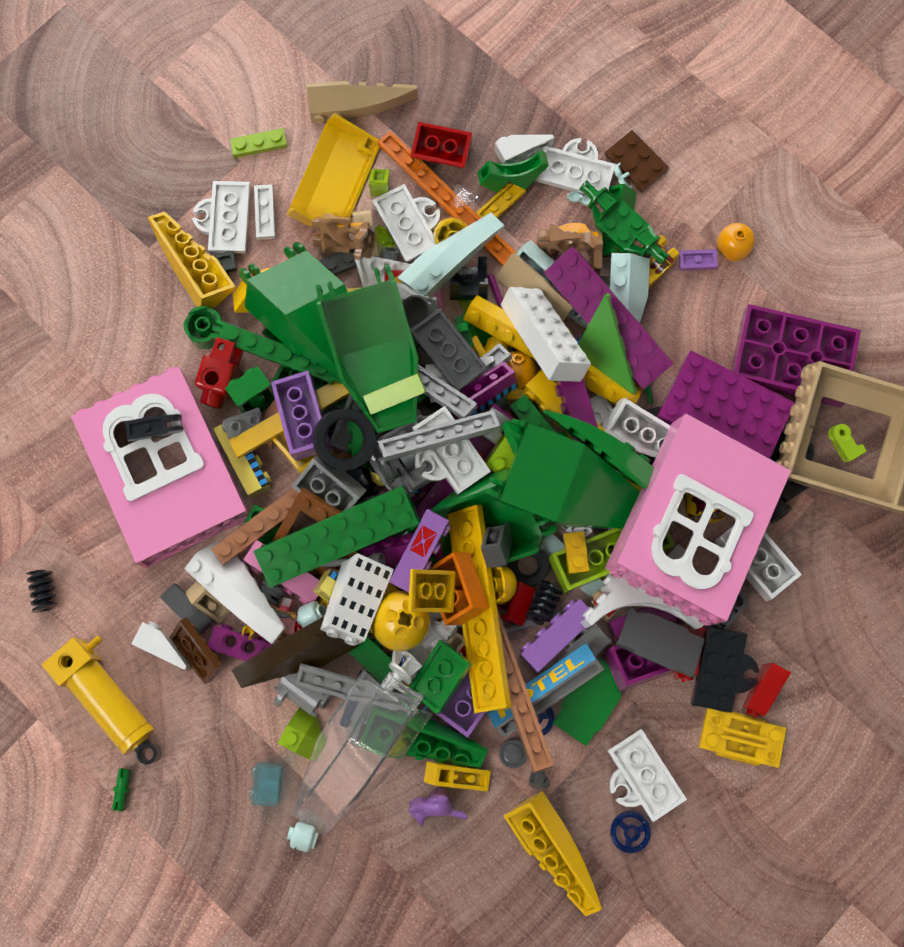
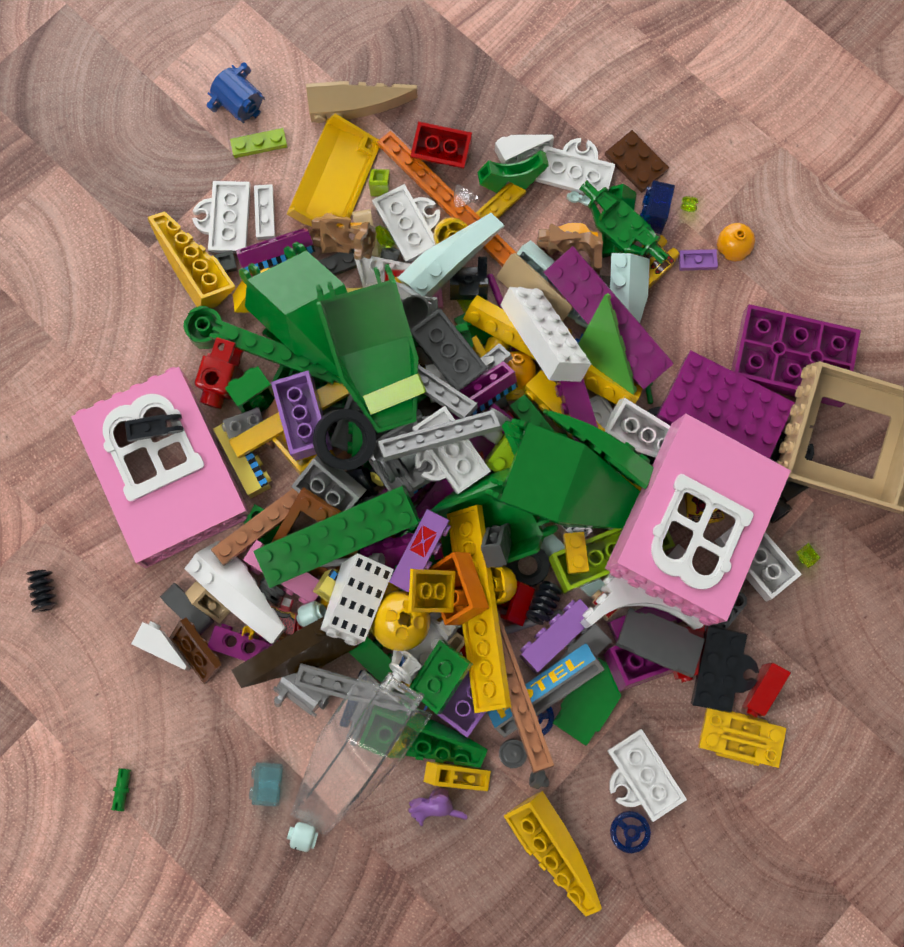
yellow piece [41,636,162,765] -> none
lime slope [277,707,325,762] -> none
light aqua piece [614,163,632,188] -> none
lime leg [828,424,867,462] -> none
none -> blue container [207,62,265,123]
none -> magenta brick [236,227,316,276]
none -> clear blue brick [640,180,675,234]
none -> clear neon green bush [680,196,698,212]
none -> clear neon green plate [796,543,821,568]

